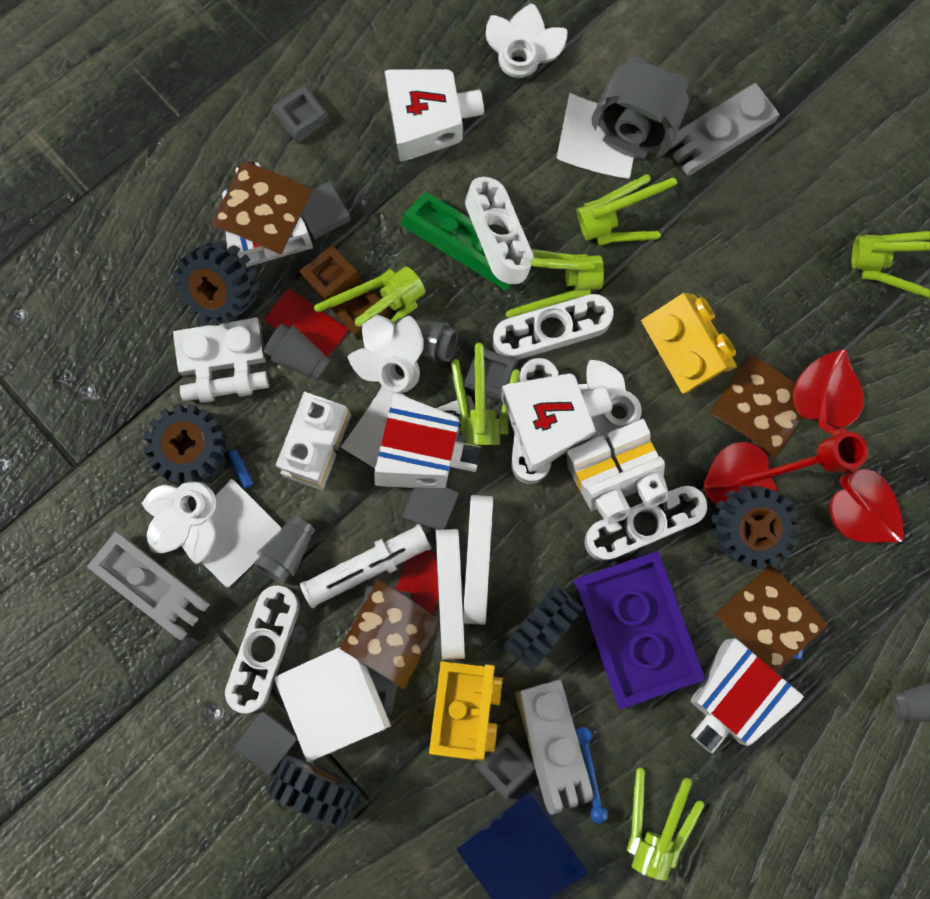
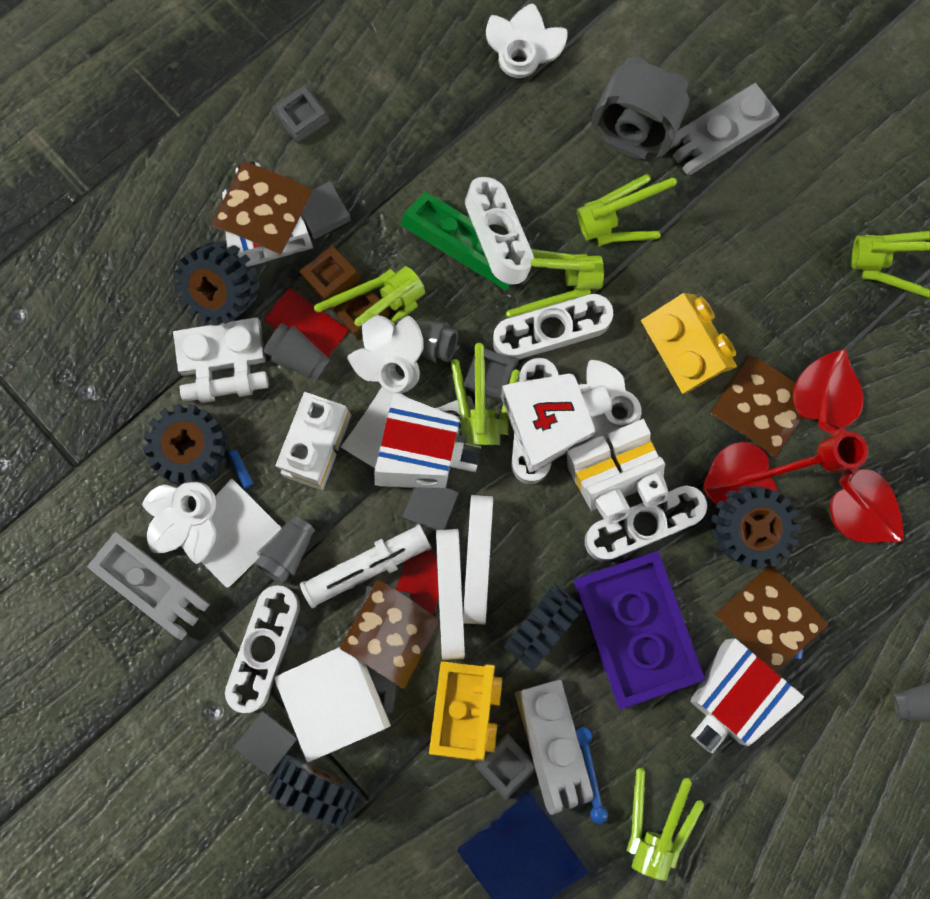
white torso [385,70,484,162] -> none
white sticker [557,93,633,179] -> none

